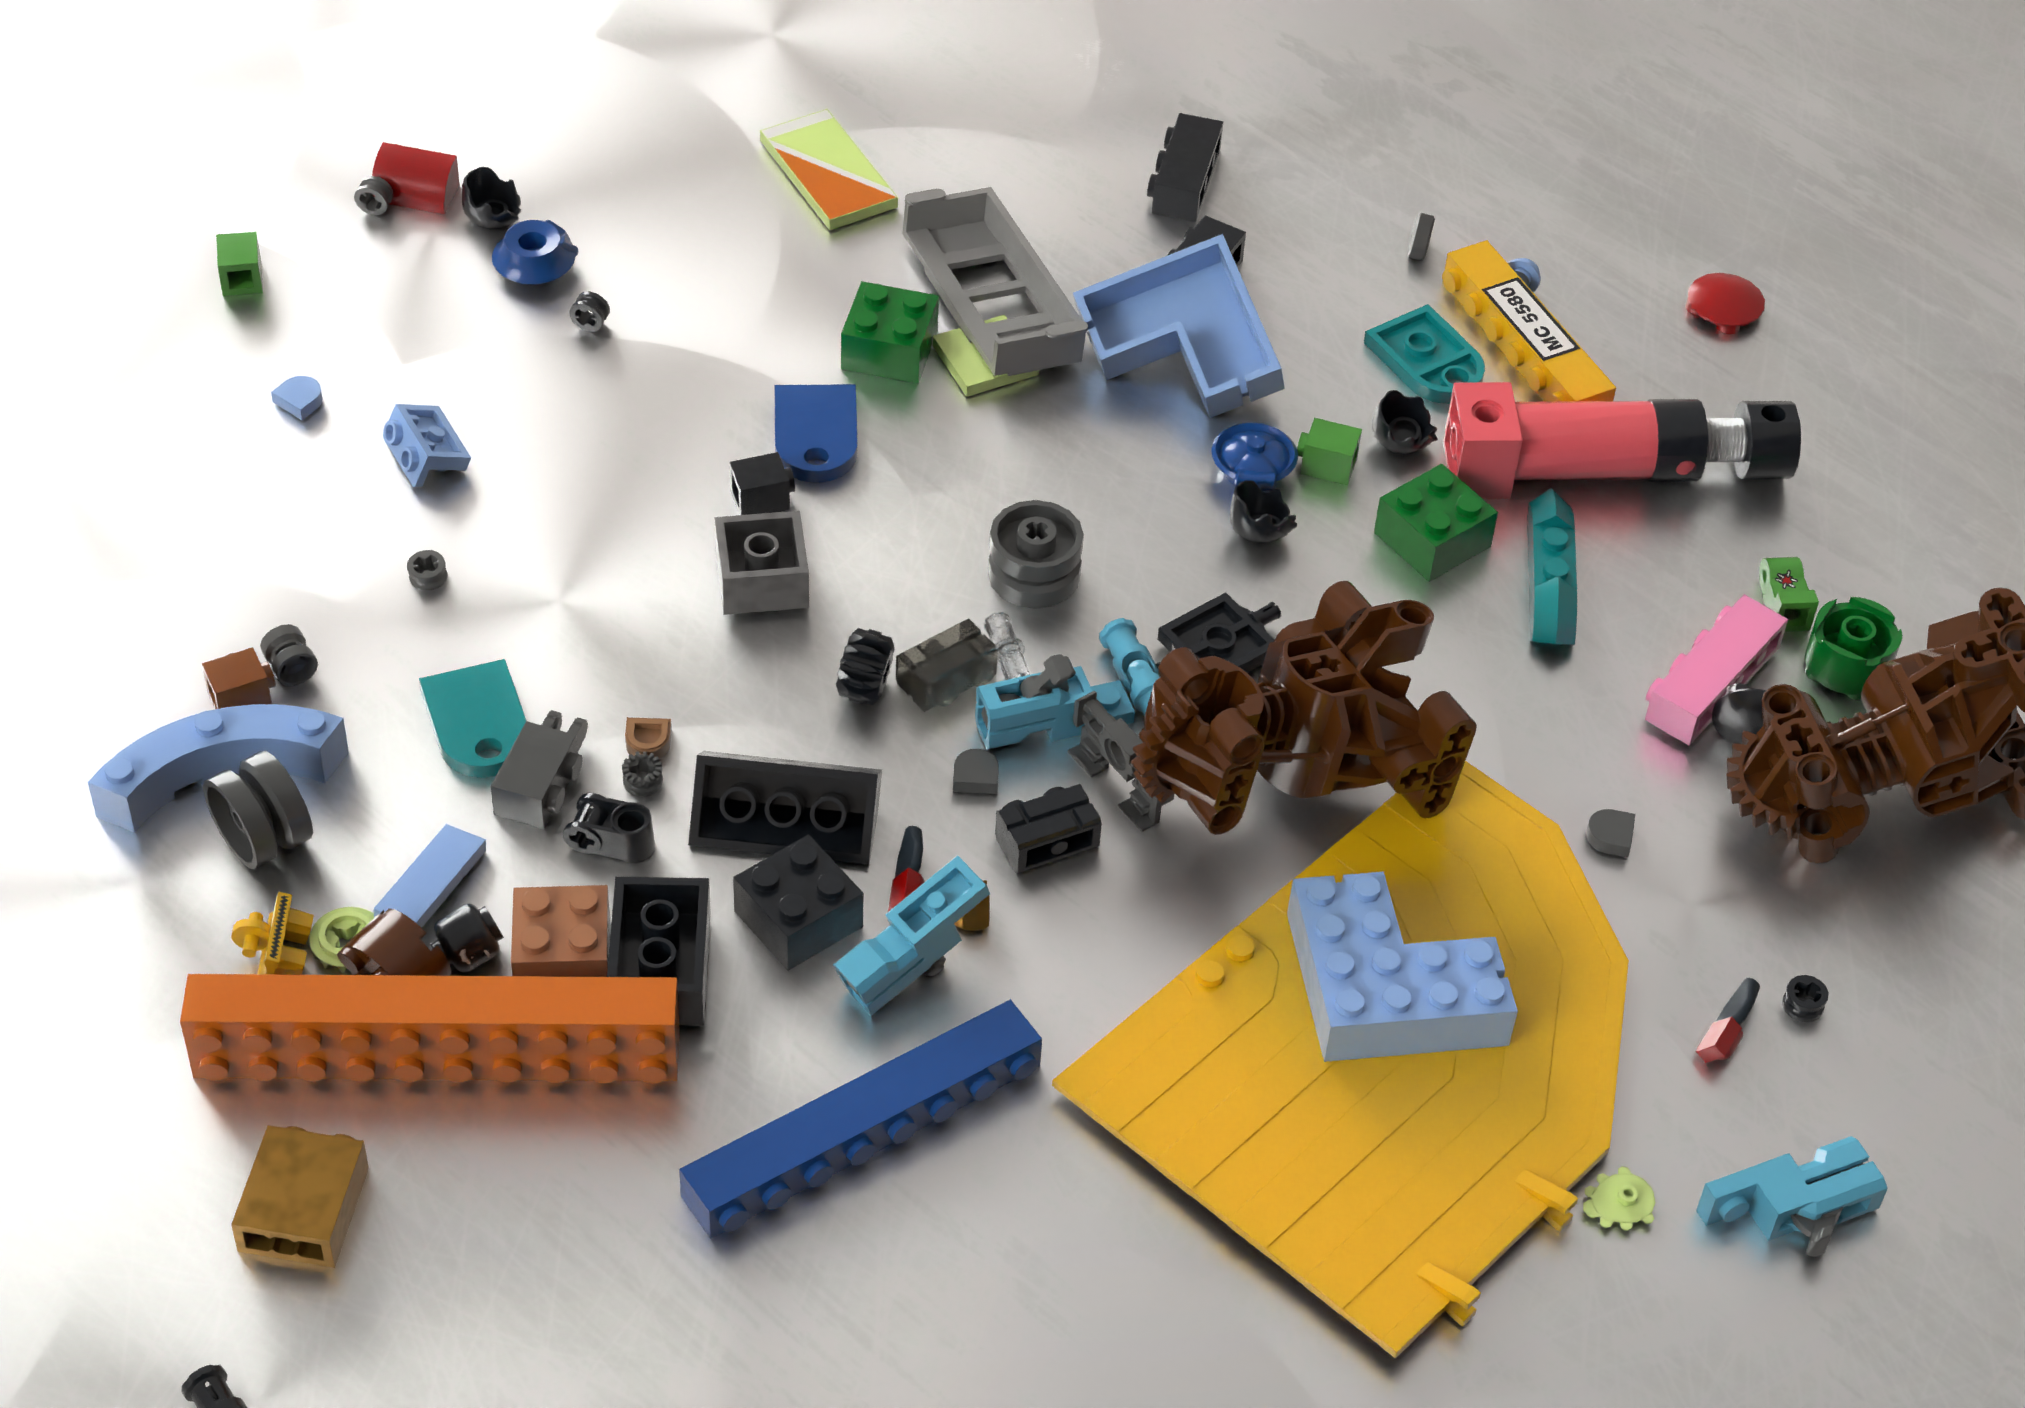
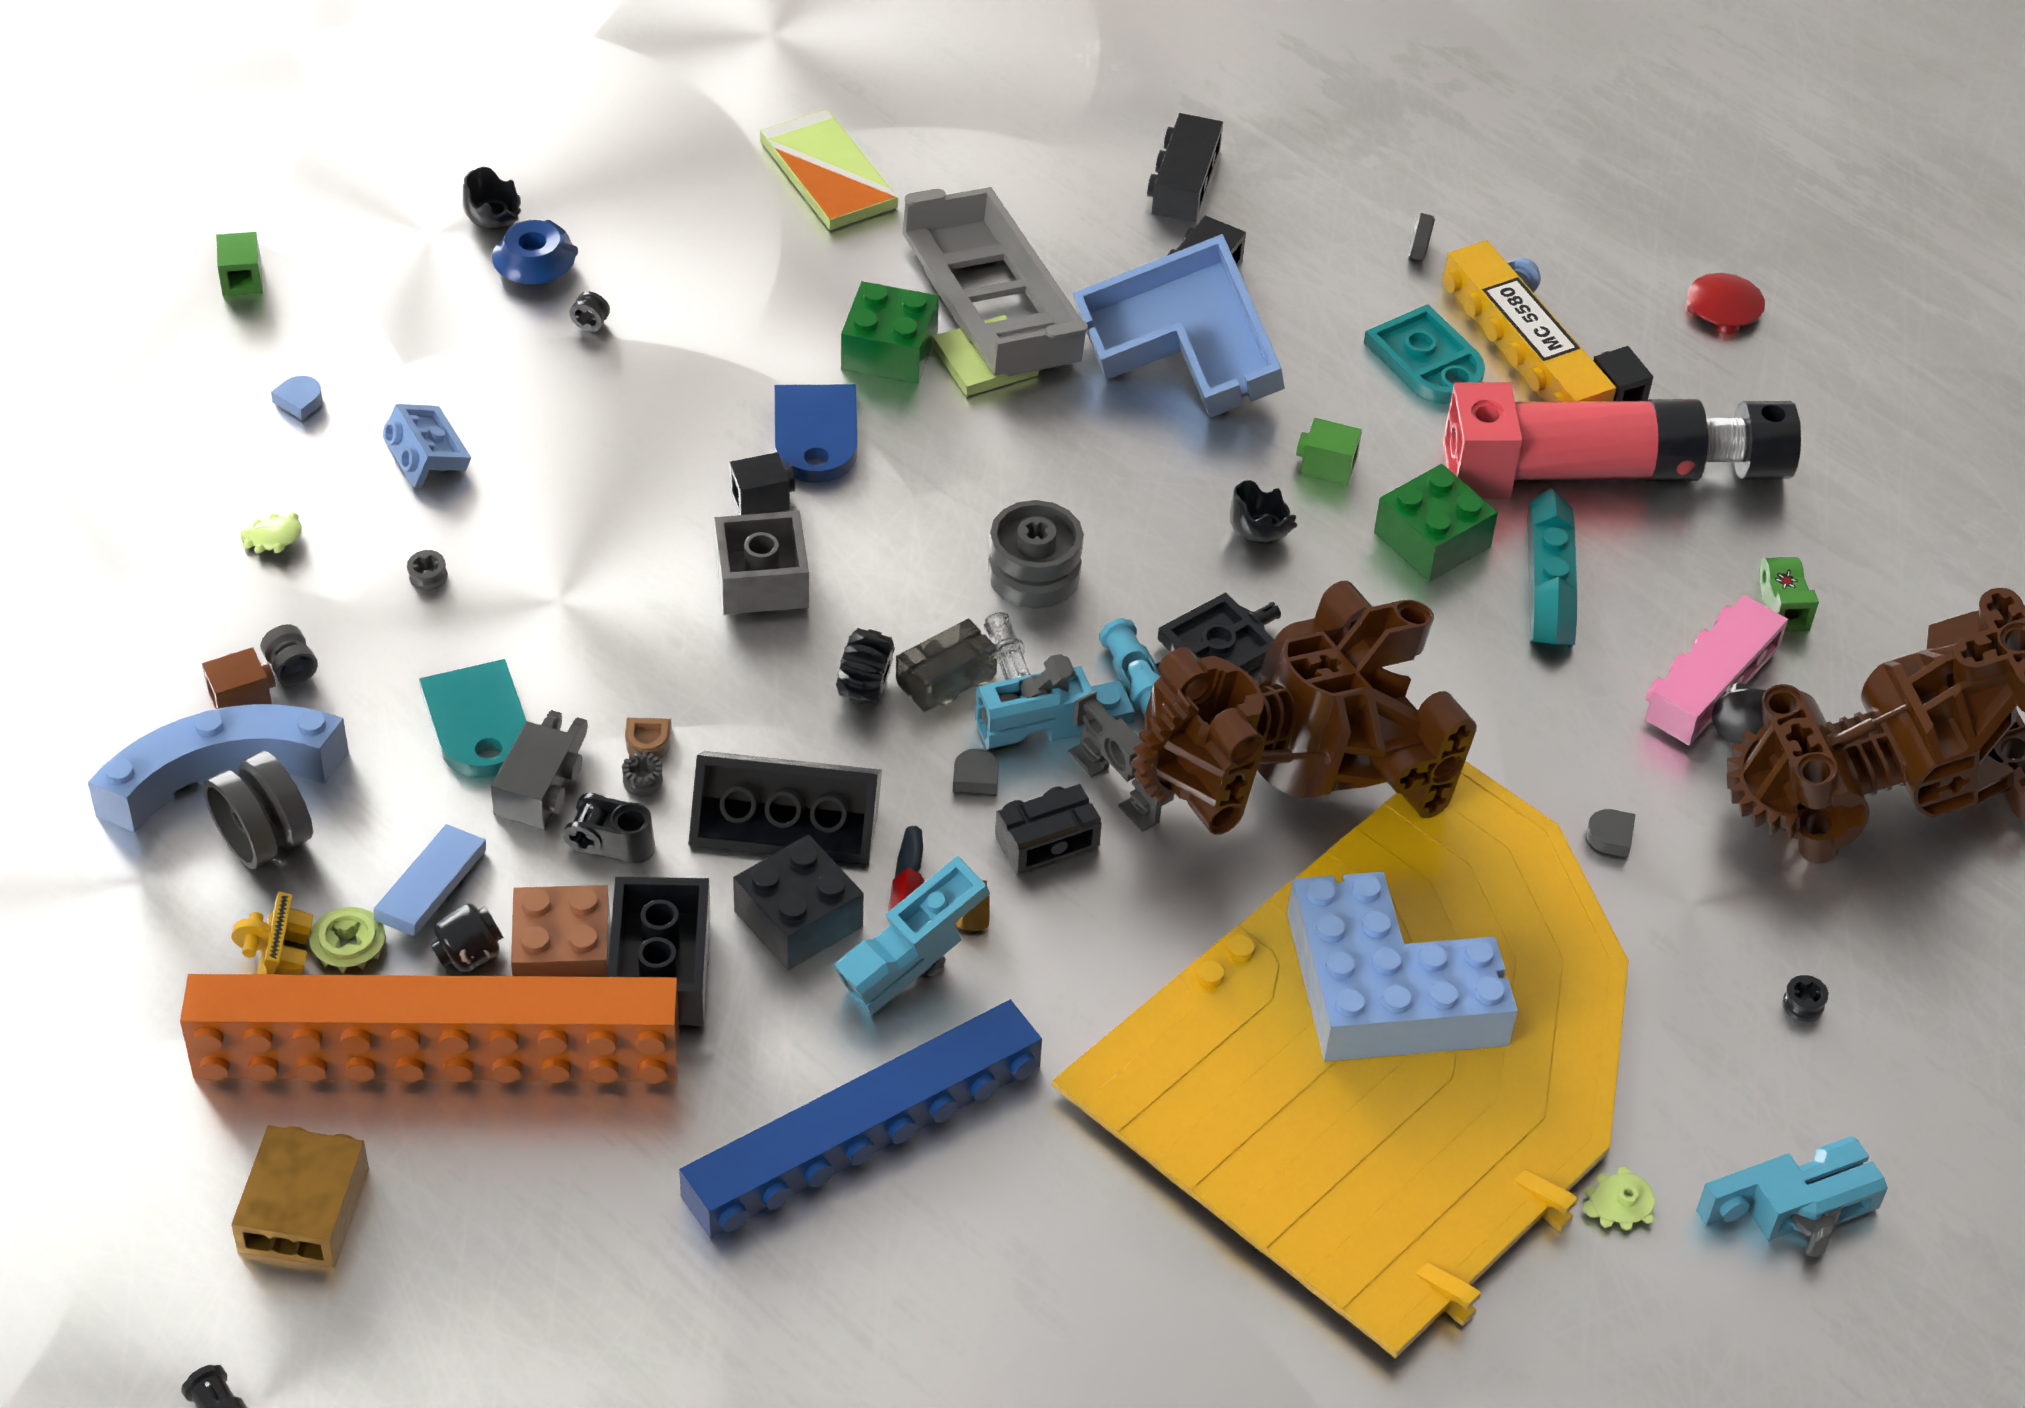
reddish brown brick [337,908,451,976] -> none
dark grey bush [354,176,394,215] -> none
red brick [372,142,460,215] -> none
blue piece [1211,423,1298,491] -> none
black hair [1372,390,1438,455] -> none
piece [1695,978,1760,1063] -> none
green brick [1805,597,1903,700] -> none
none -> yellowish green piece [240,512,302,554]
none -> black brick [1593,346,1654,401]

